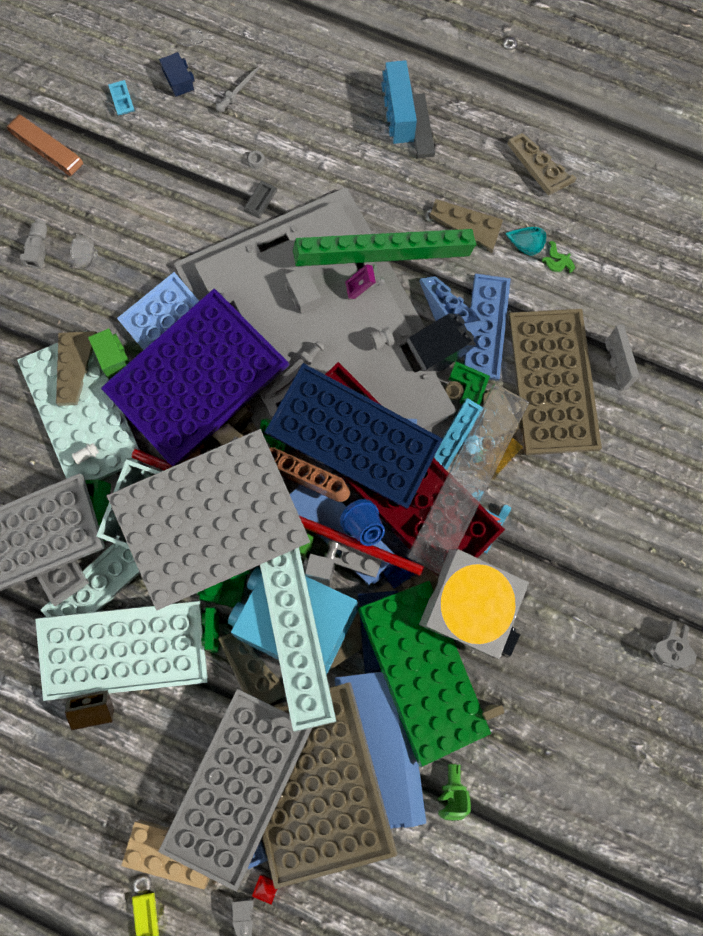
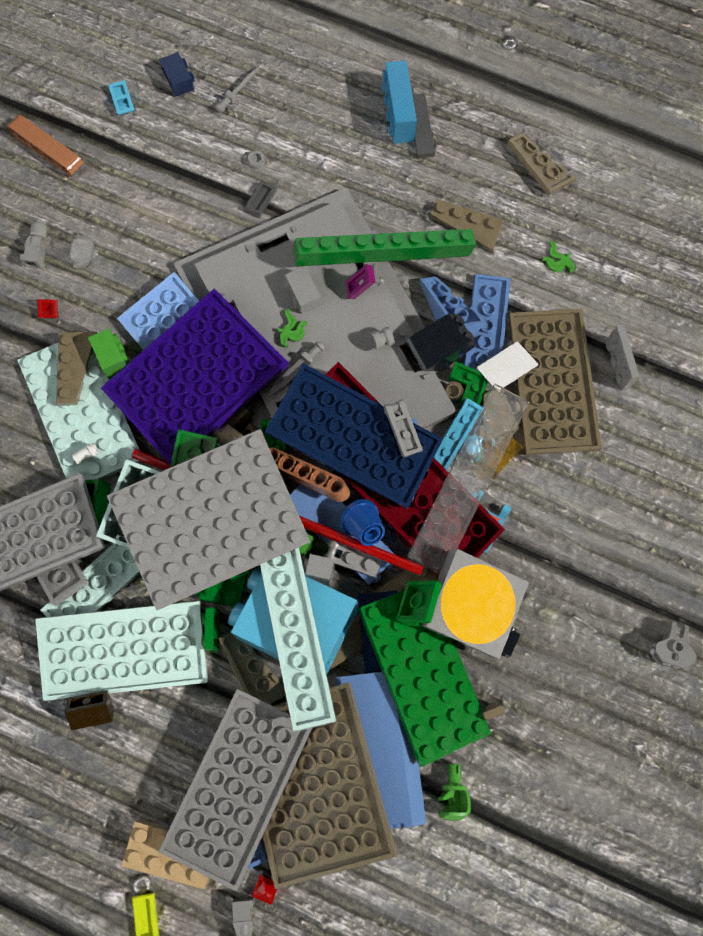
clear blue hips [382,552,419,589] -> none
teal piece [505,227,547,256] -> none
none -> red tile [37,299,58,318]
none -> green plate [170,429,222,468]
none -> bright green piece [277,309,307,347]
none -> light grey plate [383,399,423,458]
none -> green plate [396,581,442,626]
none -> white sticker [477,342,538,391]

